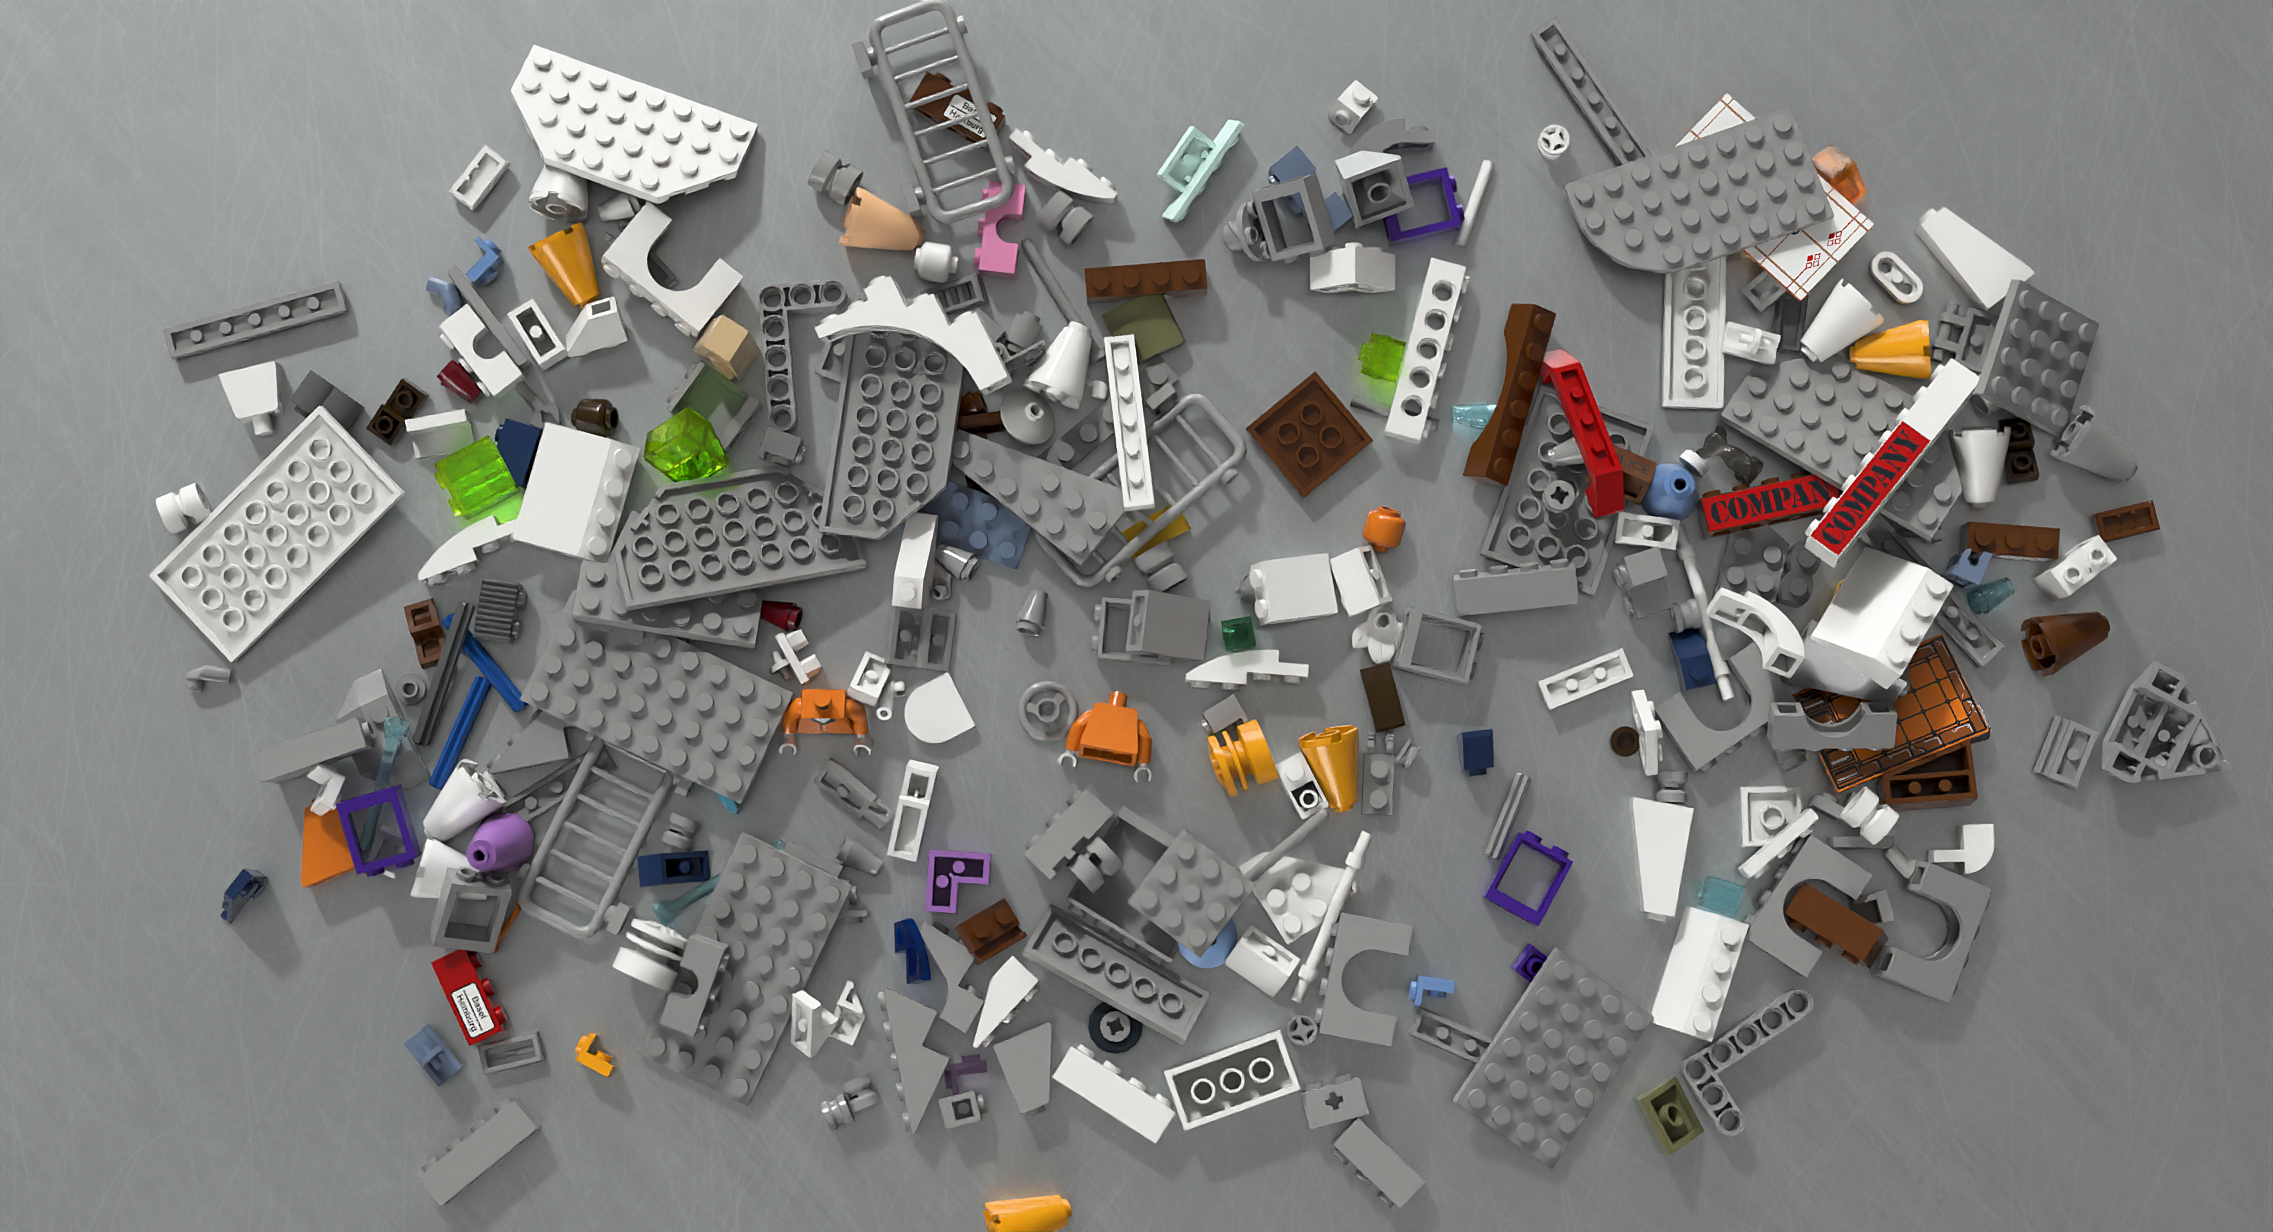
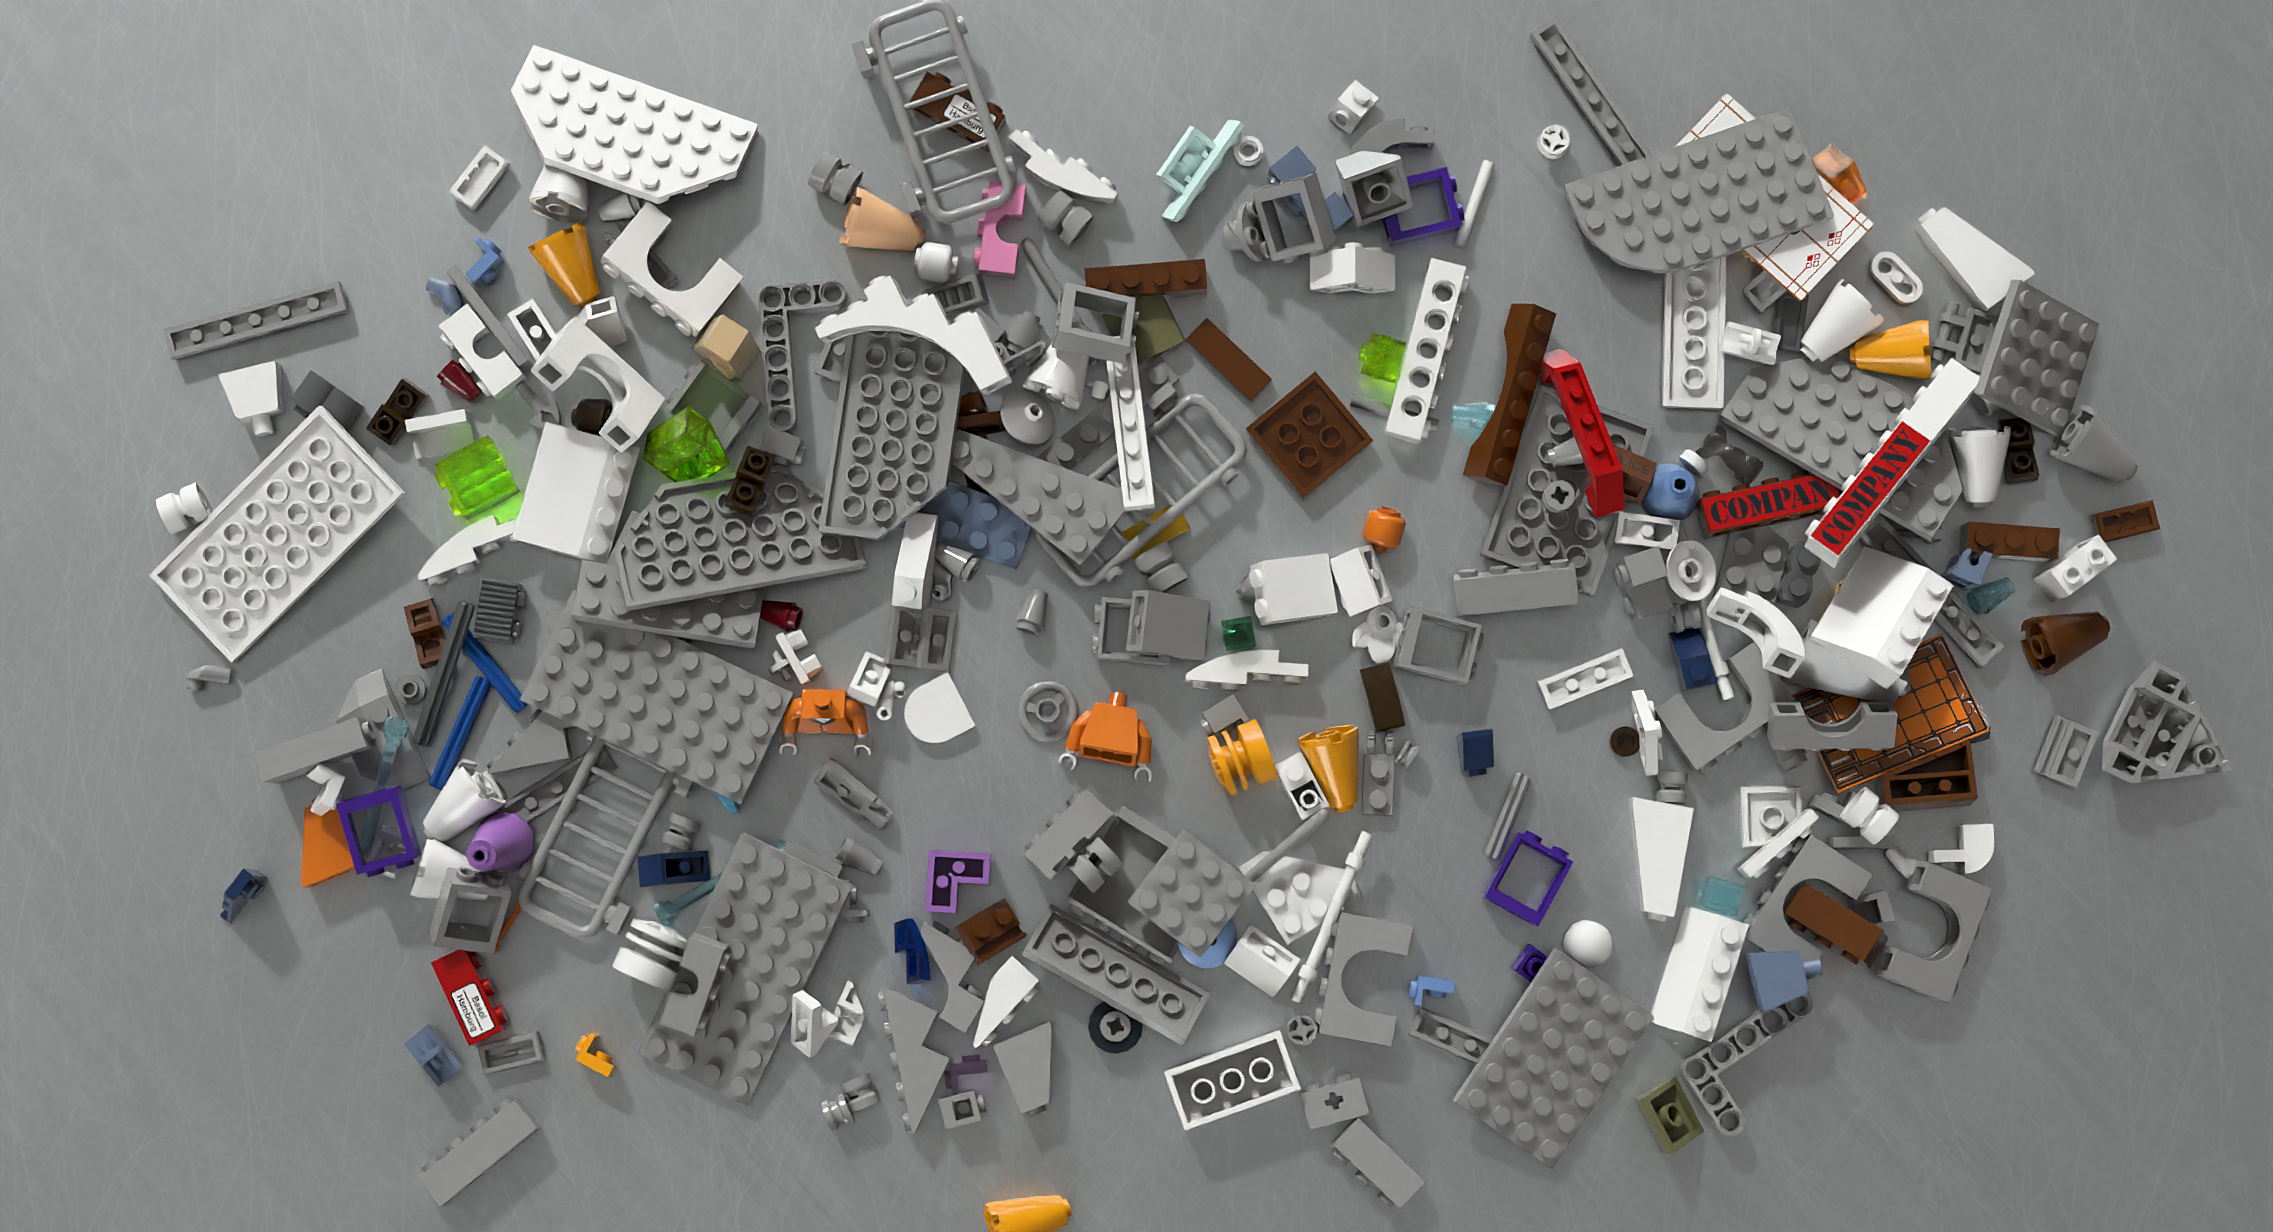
dark blue slope [495,418,543,490] -> none
white slope [887,760,939,862] -> none
white brick [1052,1044,1175,1144] -> none
none -> white arch [530,316,665,453]
none -> dark brown slope [724,445,776,517]
none -> light grey window [1052,282,1139,364]
none -> reddish brown tile [1186,318,1272,402]
none -> white plate [1234,136,1264,166]
none -> white hair [1563,920,1613,968]
none -> white dish [1666,540,1716,601]
none -> sand blue torso [1745,950,1823,1011]

